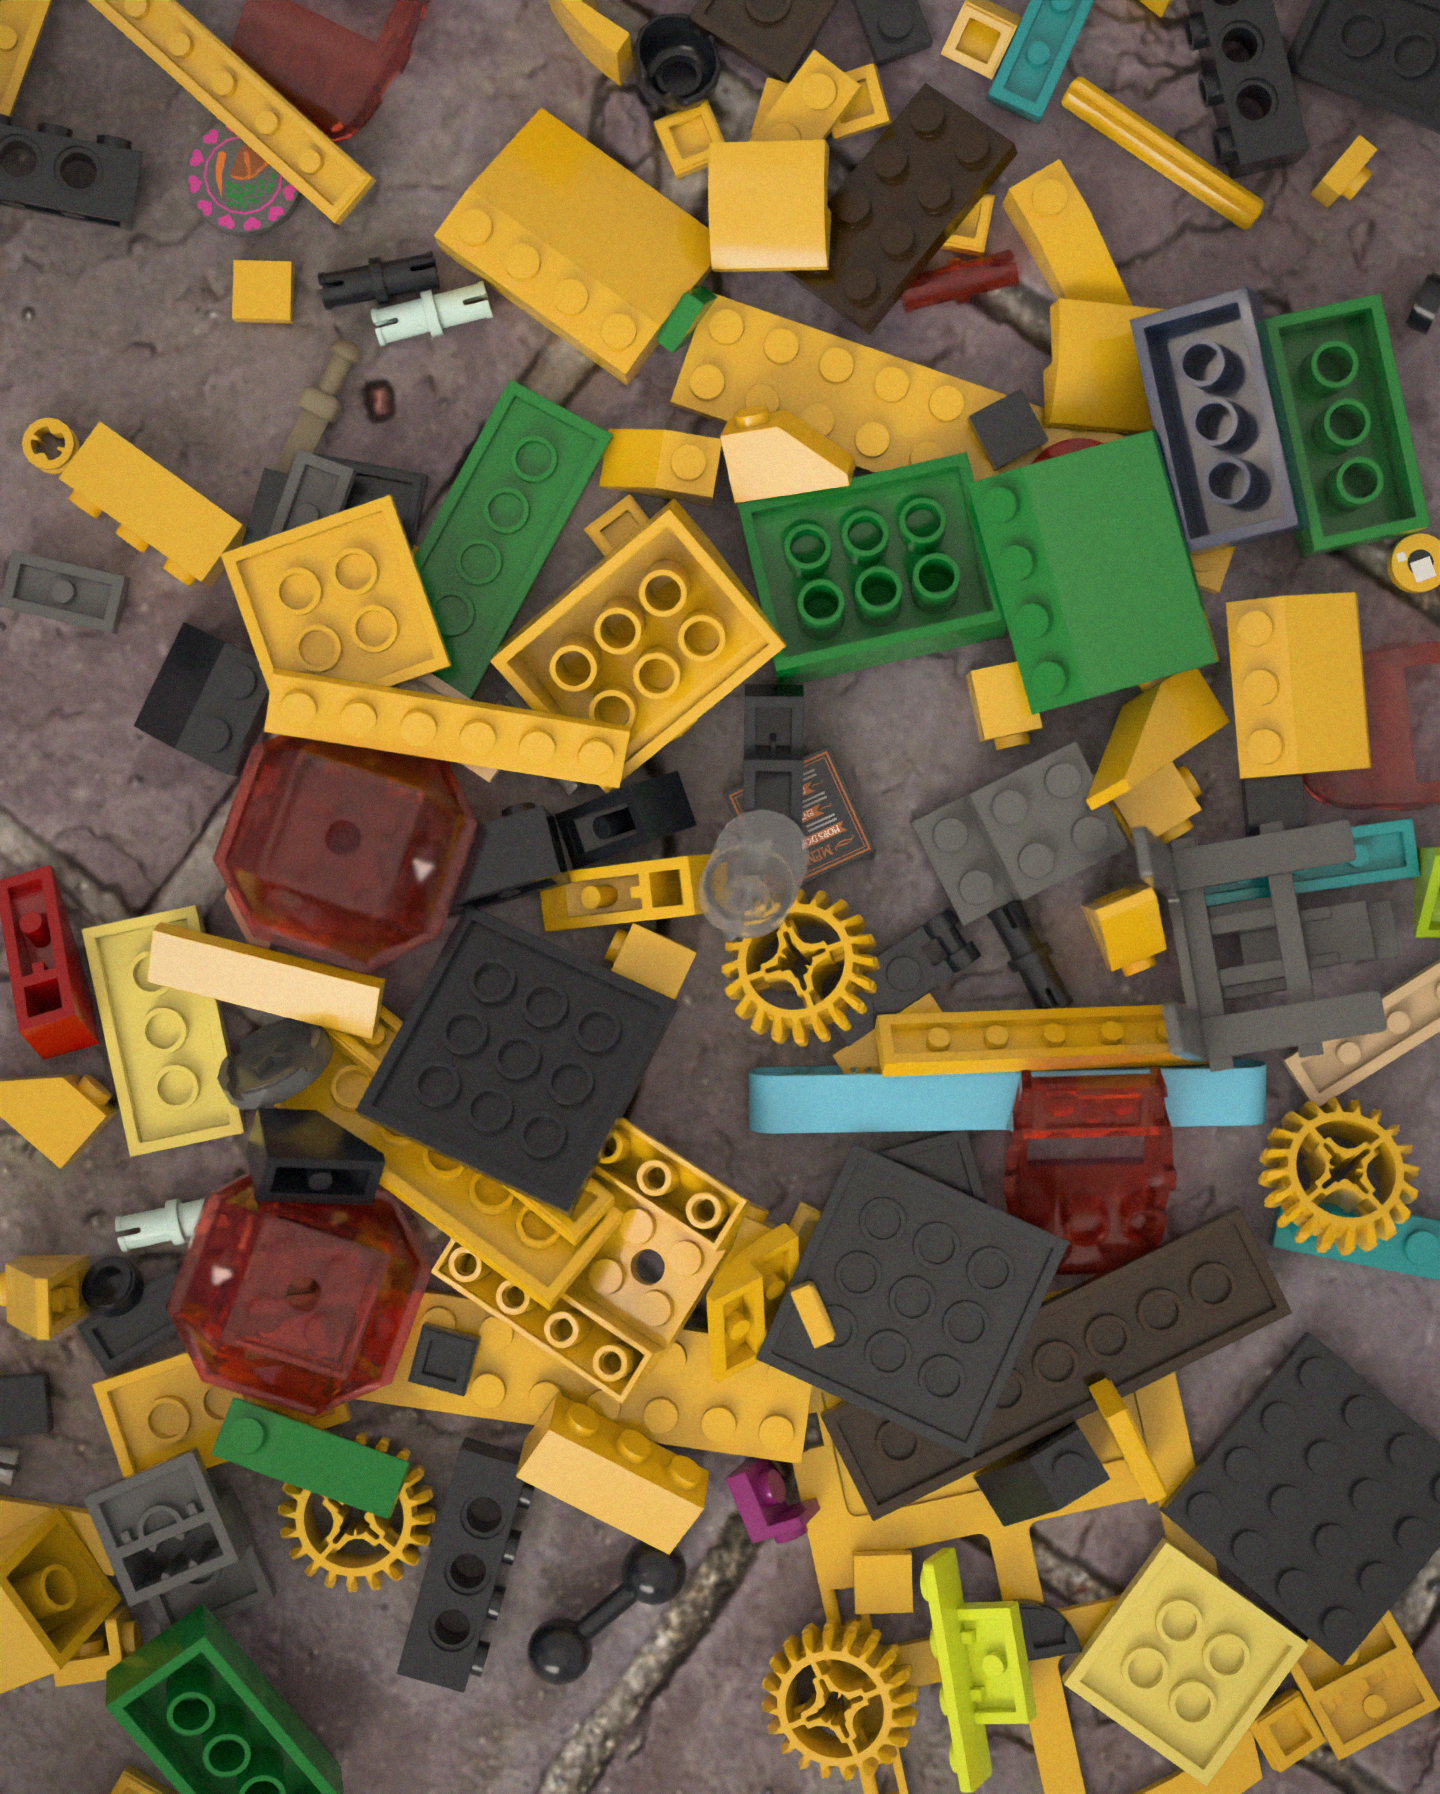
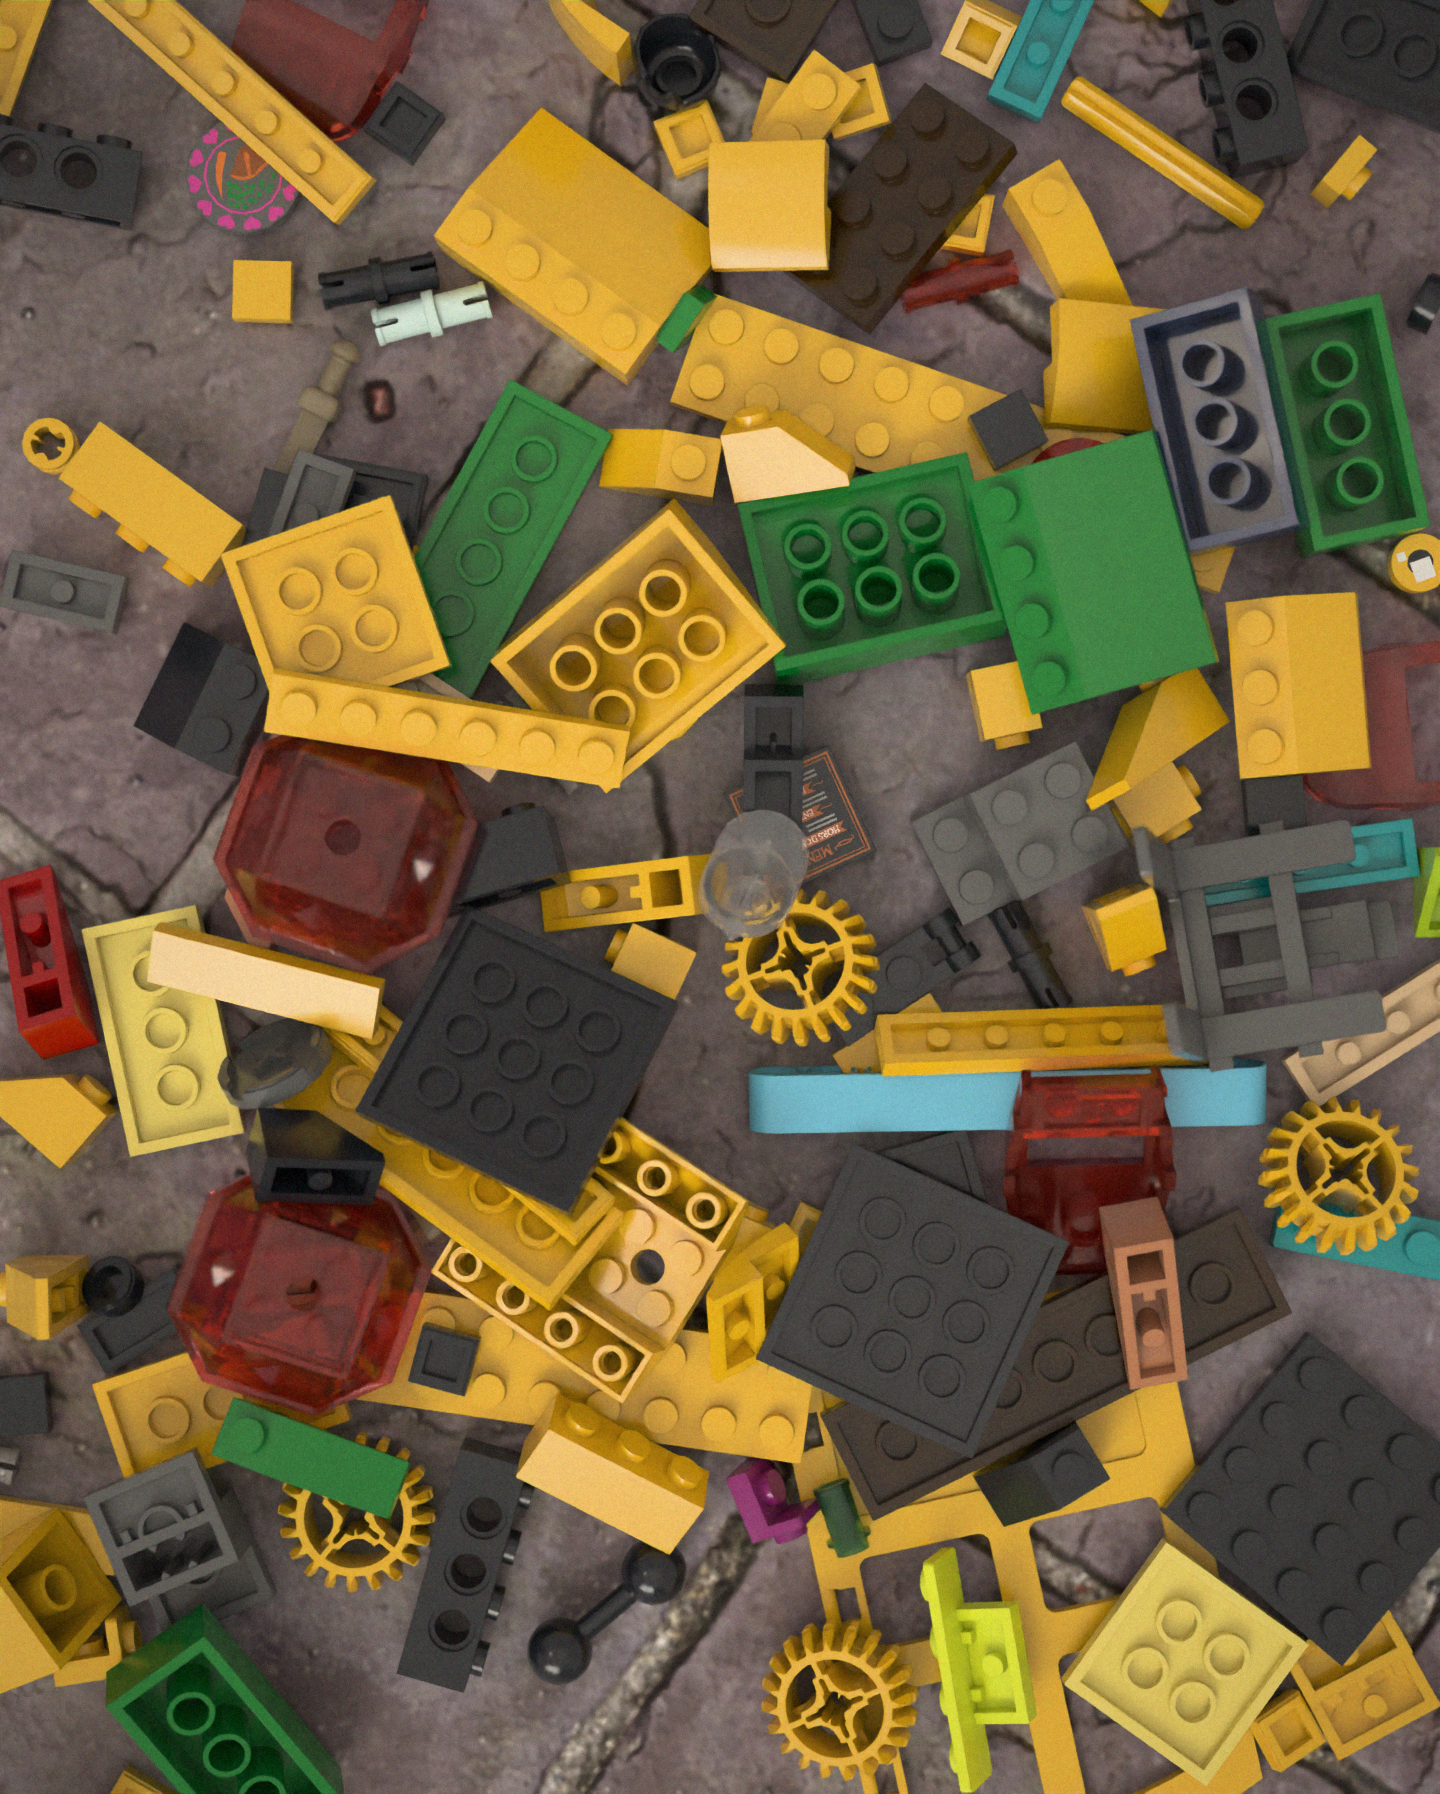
light aqua pin [115,1191,239,1253] -> none
black slope [555,770,697,869] -> none
yellow tile [584,494,649,557] -> none
yellow tile [790,1280,835,1349] -> none
yellow tile [853,1550,913,1614] -> none
black tile [1013,1599,1082,1661] -> none
yellow tile [1088,1378,1167,1504] -> none
none -> black tile [363,80,446,167]
none -> clear green pin [813,1478,872,1558]
none -> nougat slope [1099,1197,1188,1390]

